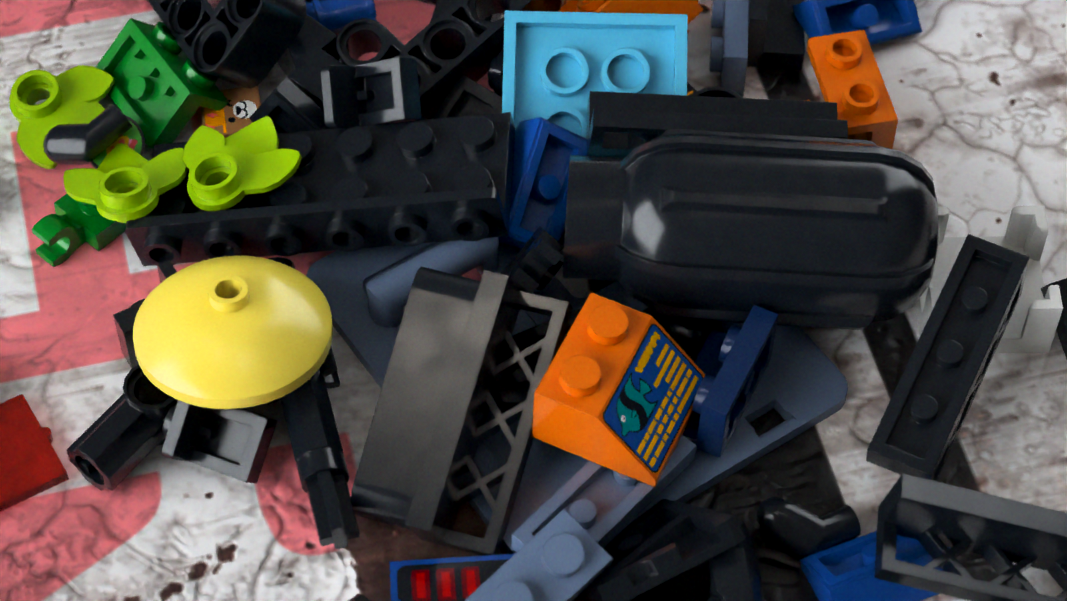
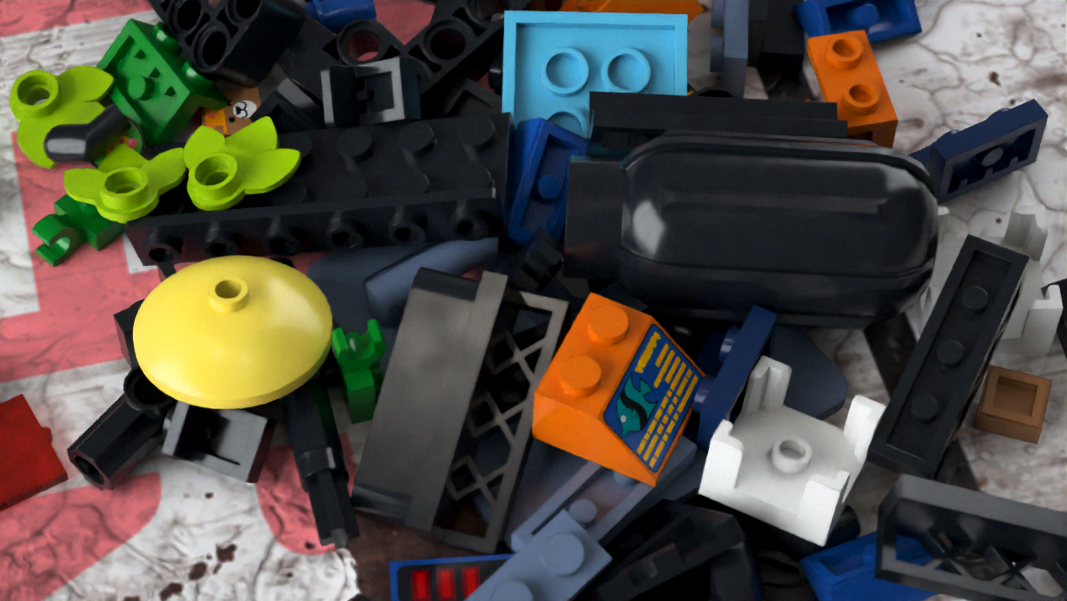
none -> green plate [331,319,387,424]
none -> white panel [698,355,887,547]
none -> dark blue bracket [908,99,1049,206]
none -> medium nougat tile [973,365,1053,445]

